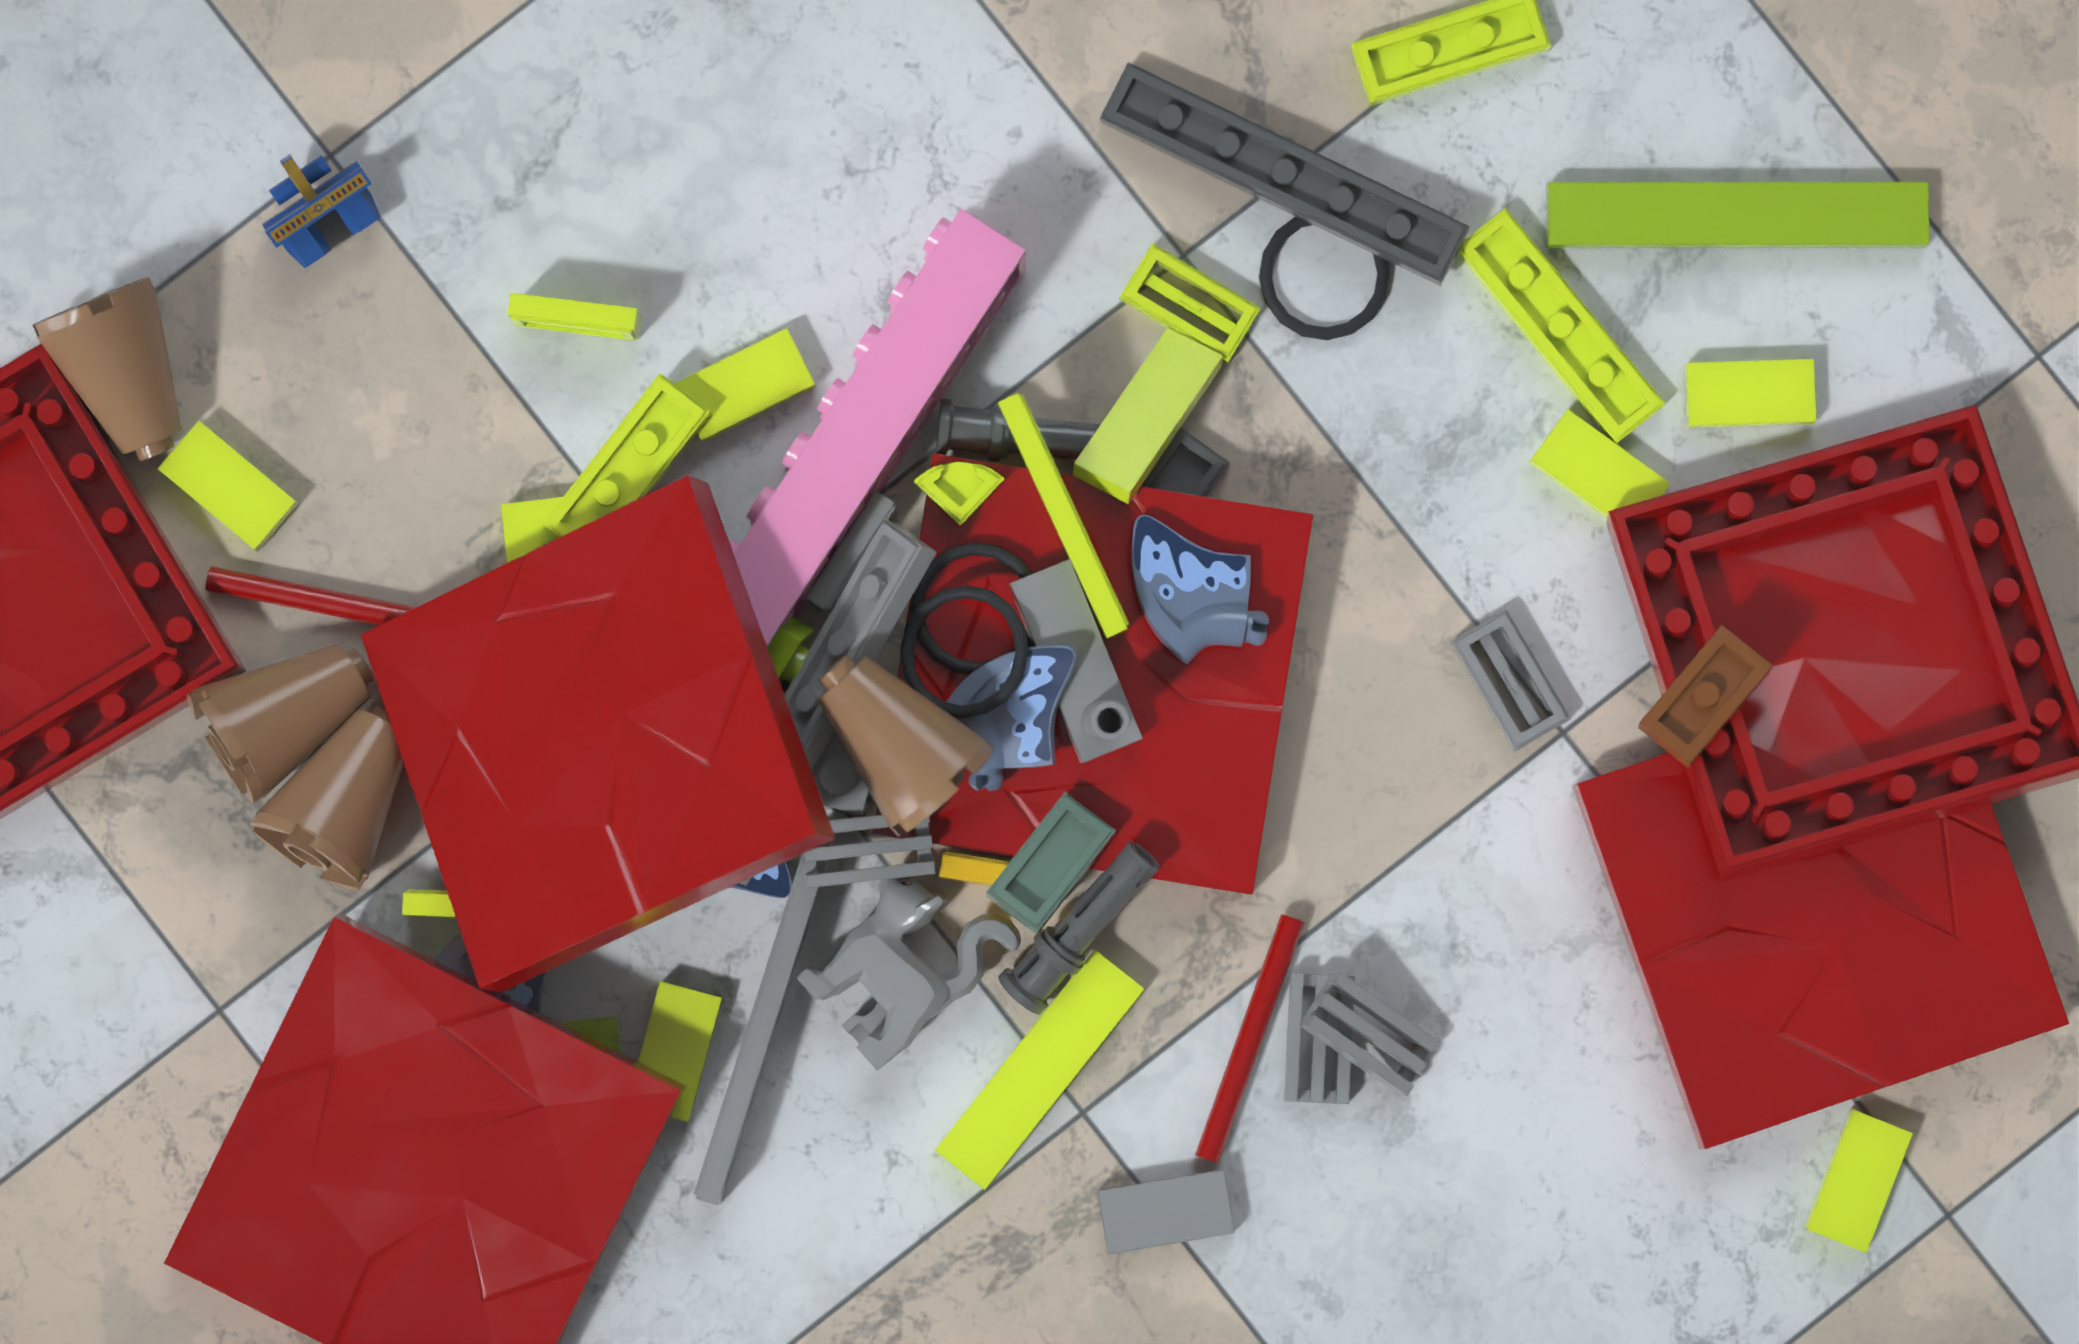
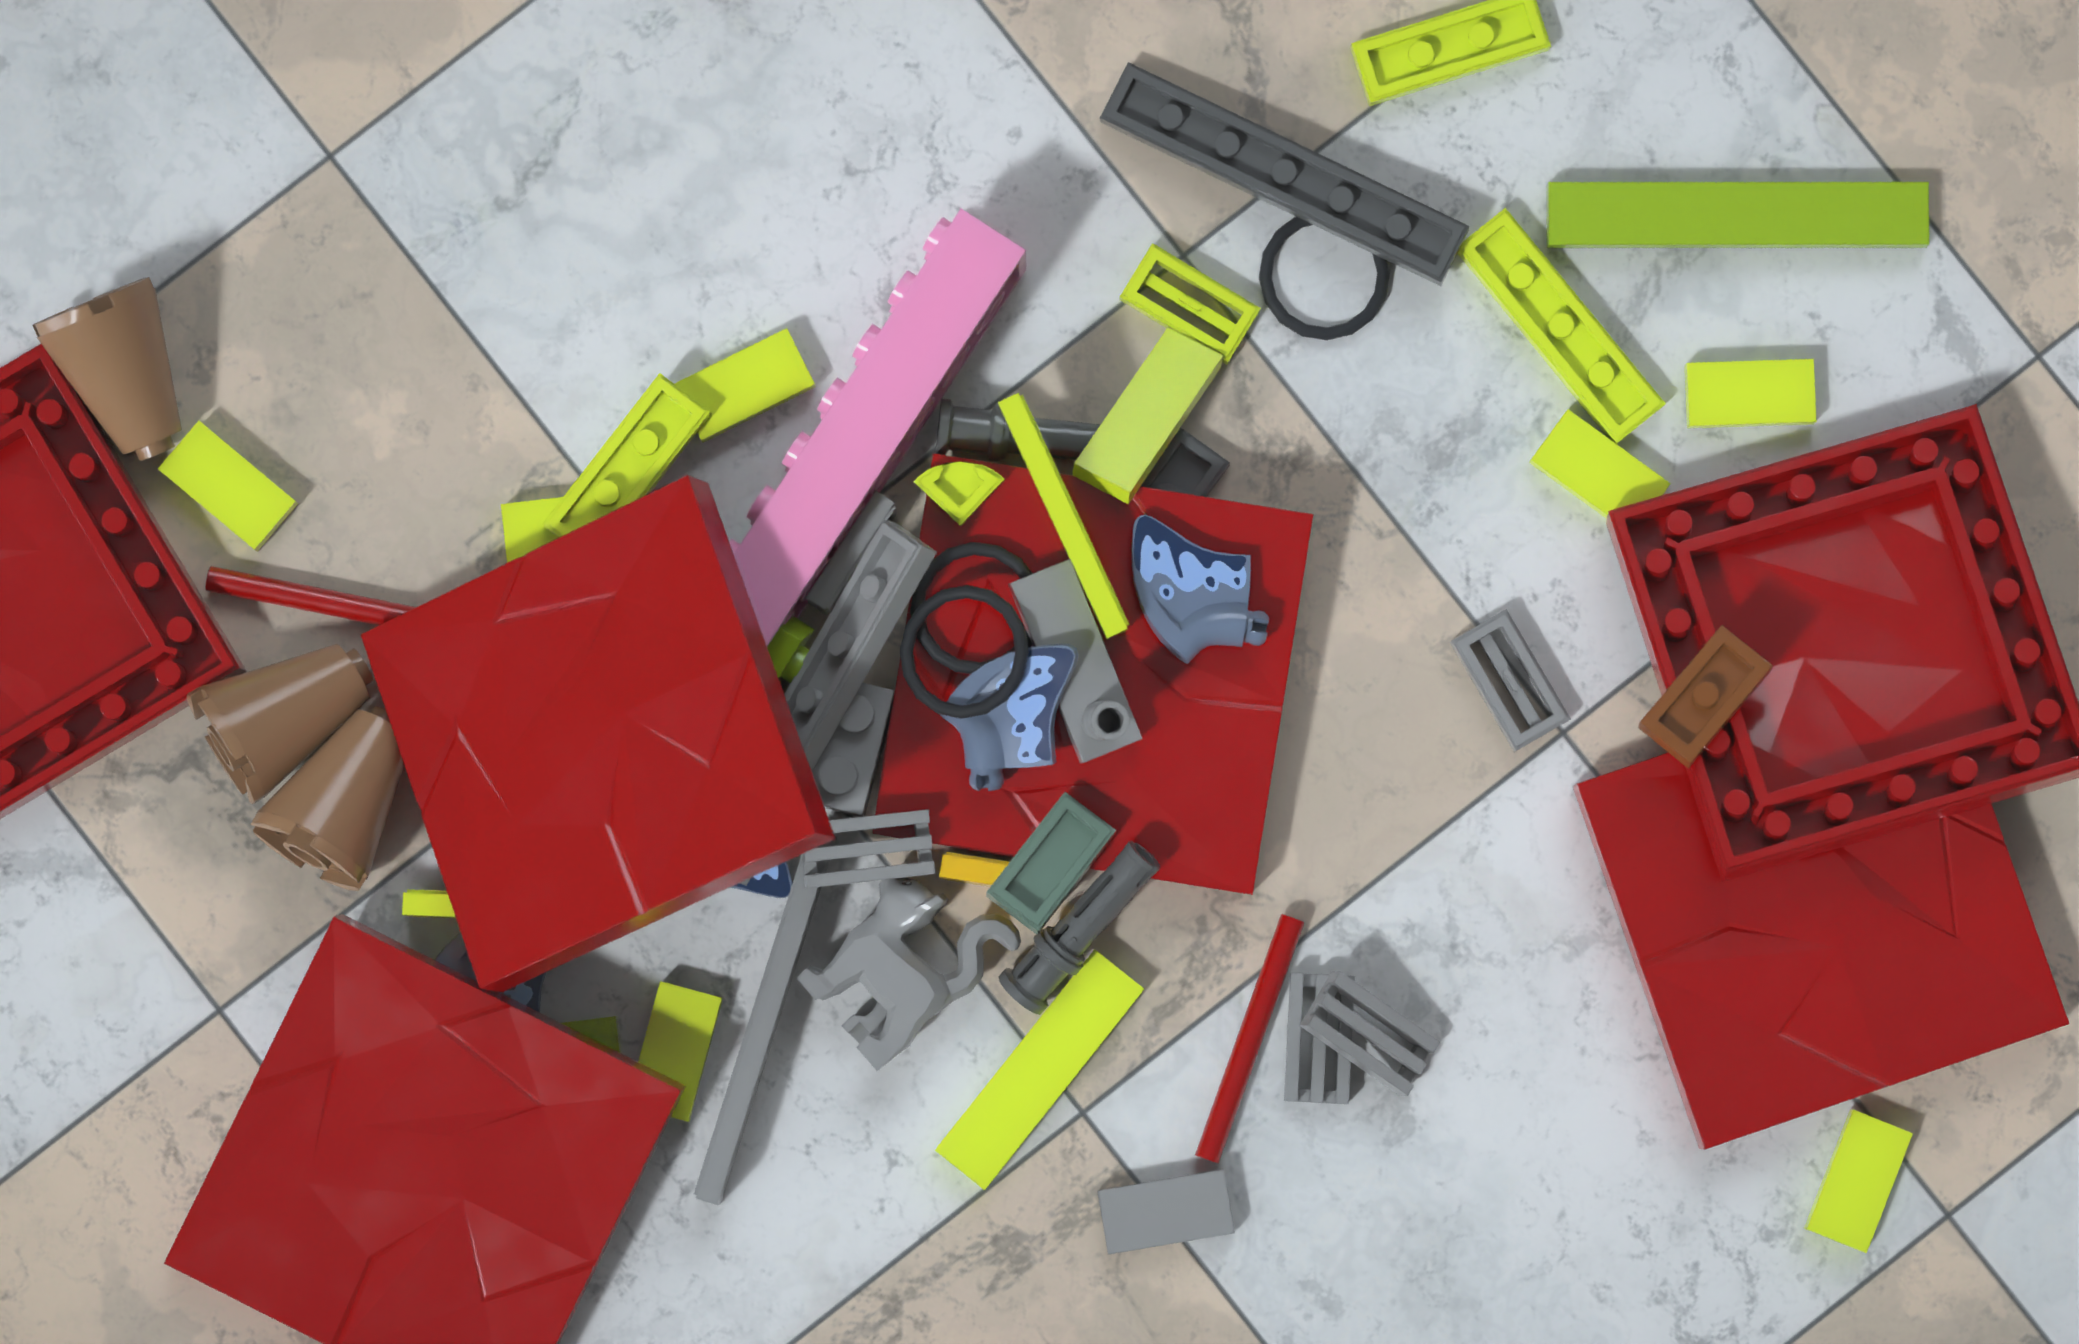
blue hips [262,154,381,268] -> none
neon yellow tile [507,293,642,341] -> none
medium nougat cone [817,654,994,836] -> none

